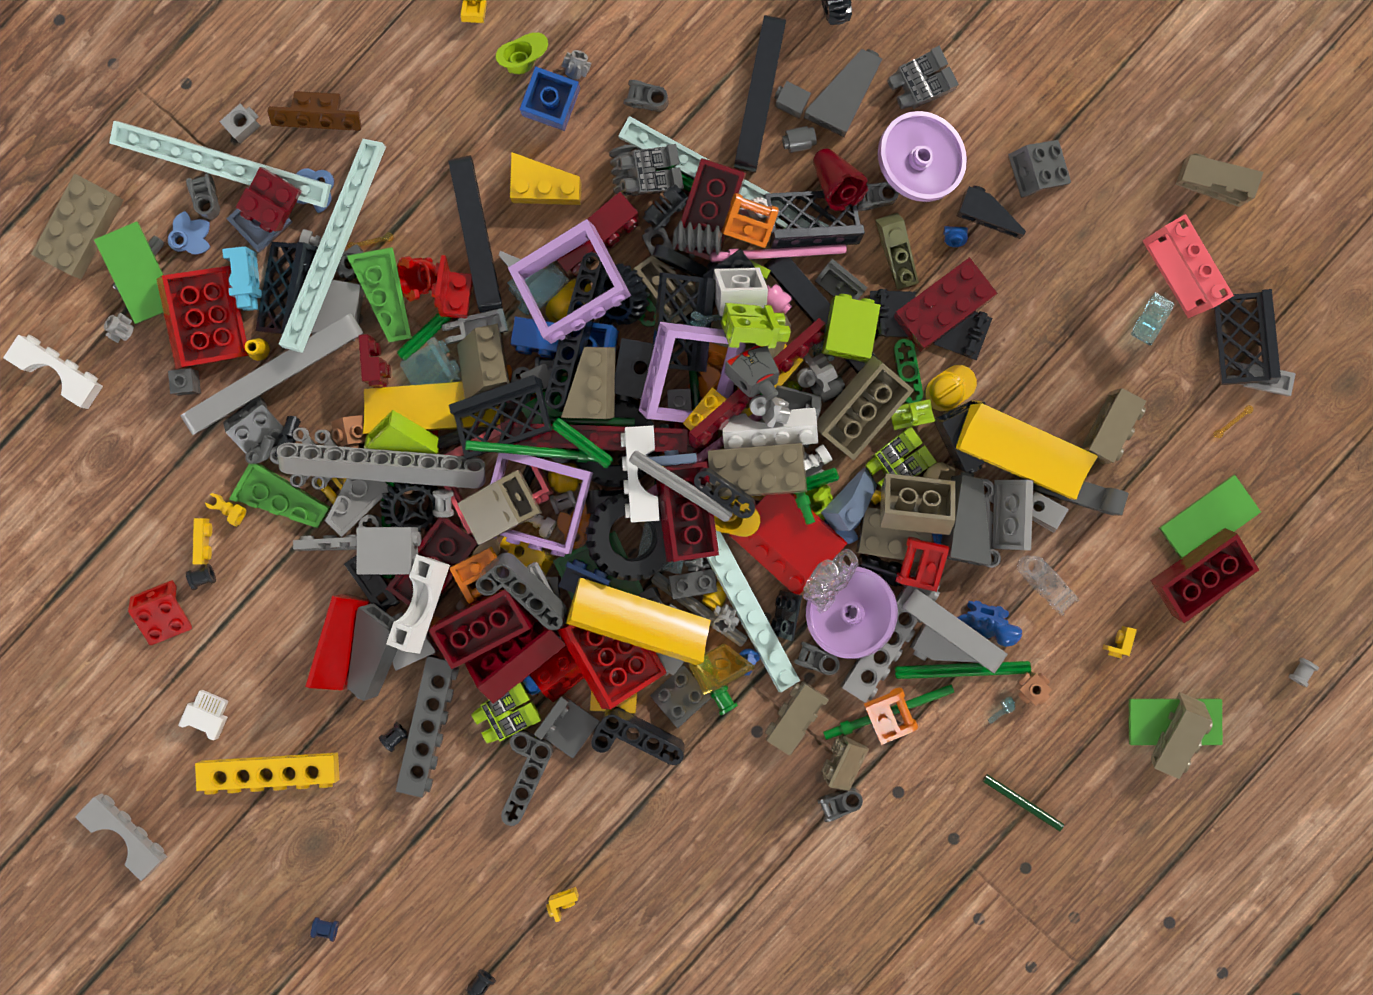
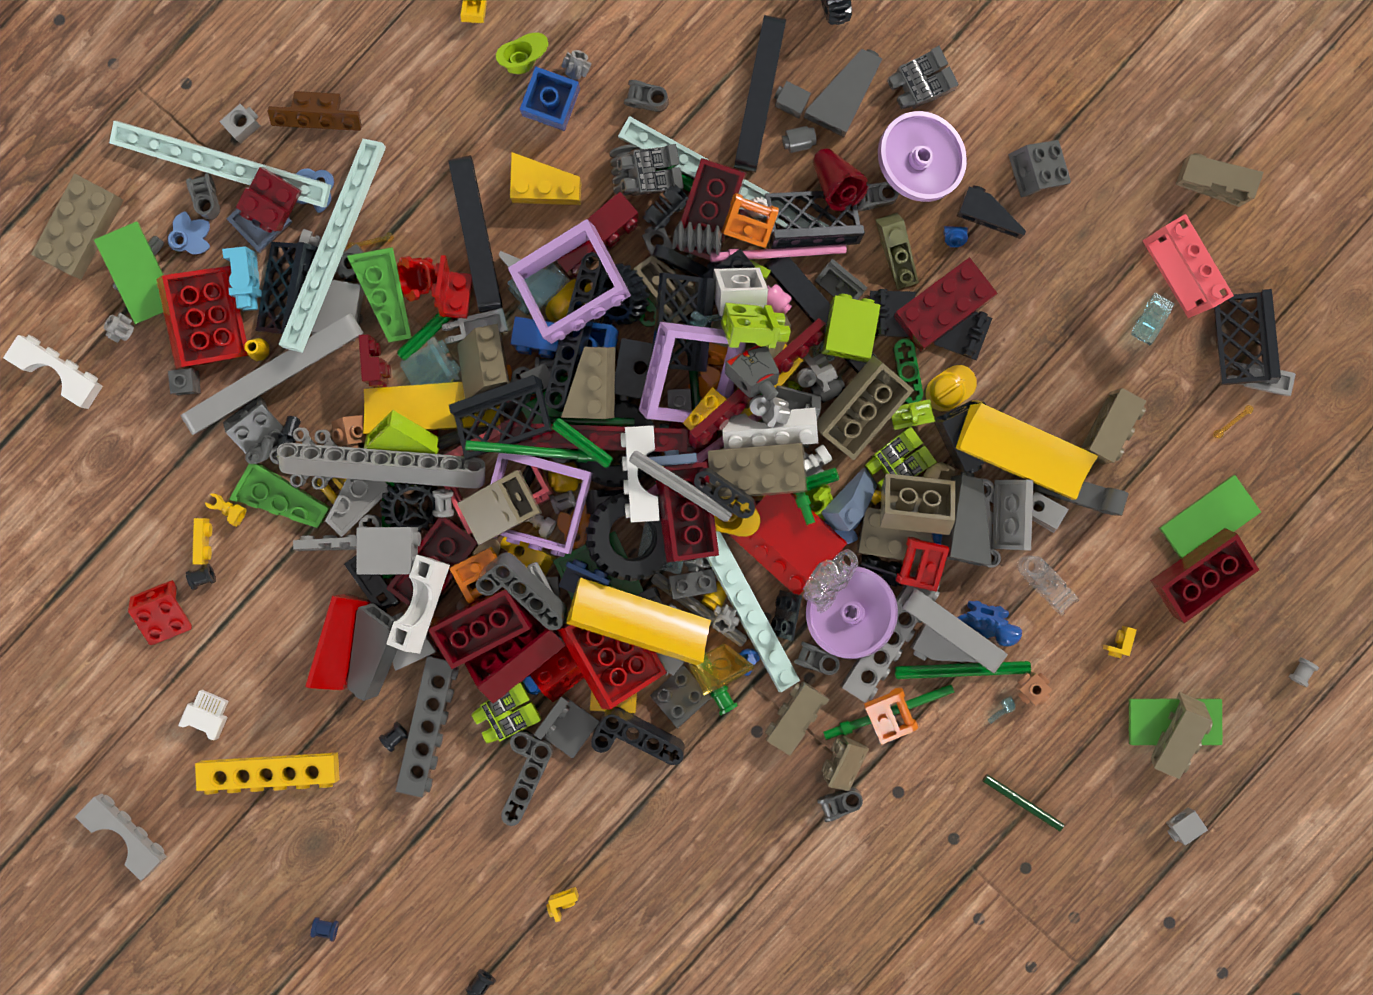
none -> light grey brick [1166,807,1208,845]

